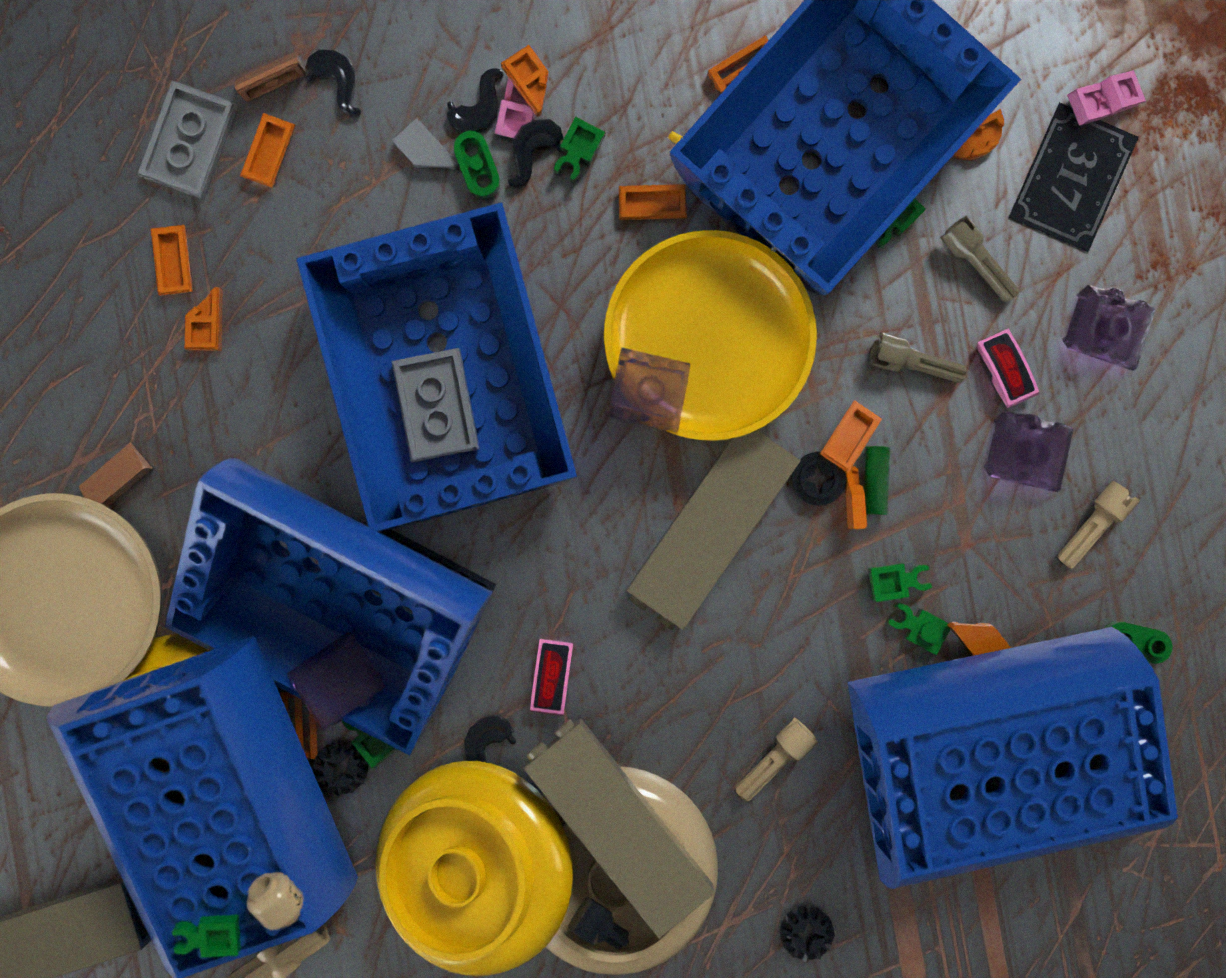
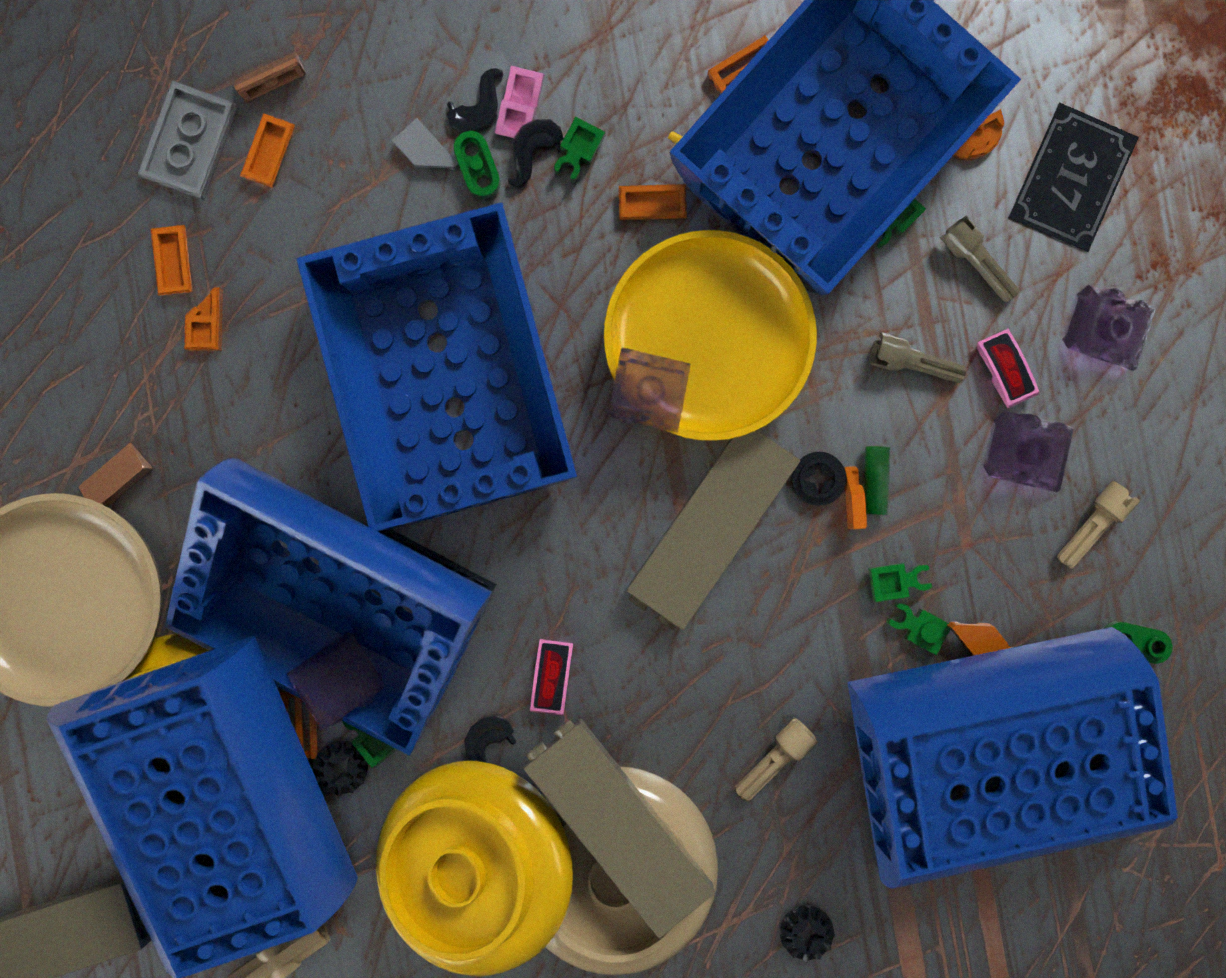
green plate [172,915,241,957] -> none
tan head [247,873,304,930] -> none
black piece [305,49,361,116] -> none
light grey tile [392,348,480,463] -> none
orange tile [501,45,549,118] -> none
black axle [567,896,629,950] -> none
orange tile [820,400,882,473] -> none
bright pink slope [1067,70,1146,126] -> none

